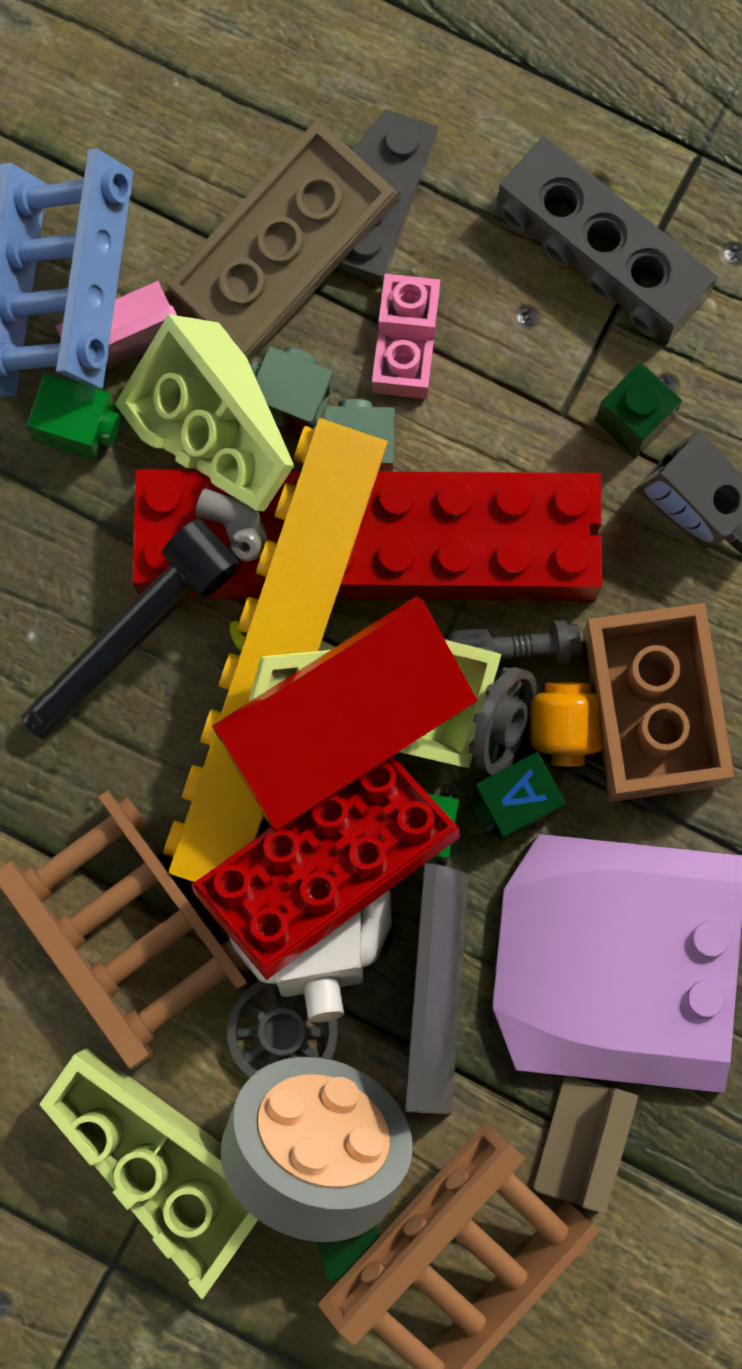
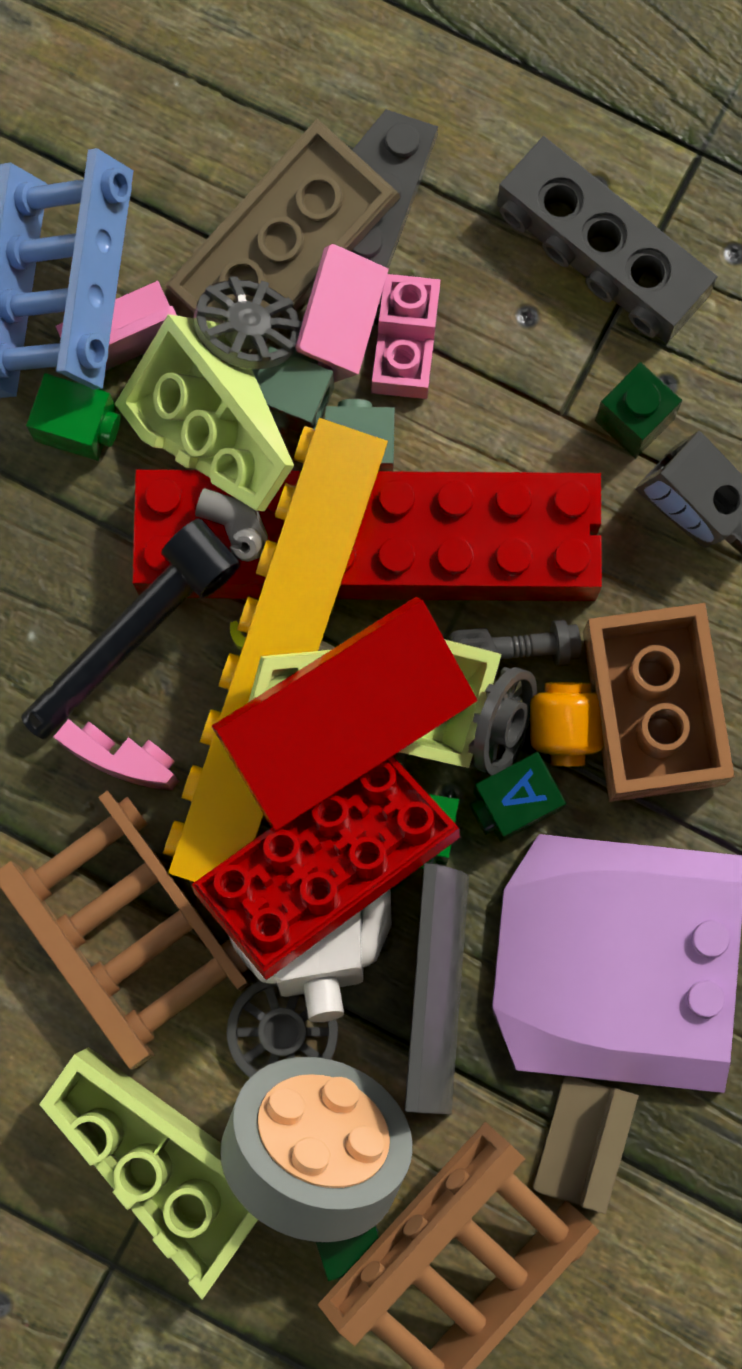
none -> bright pink slope [54,719,179,790]
none -> dark grey wheel [193,277,302,369]
none -> bright pink panel [295,244,389,383]

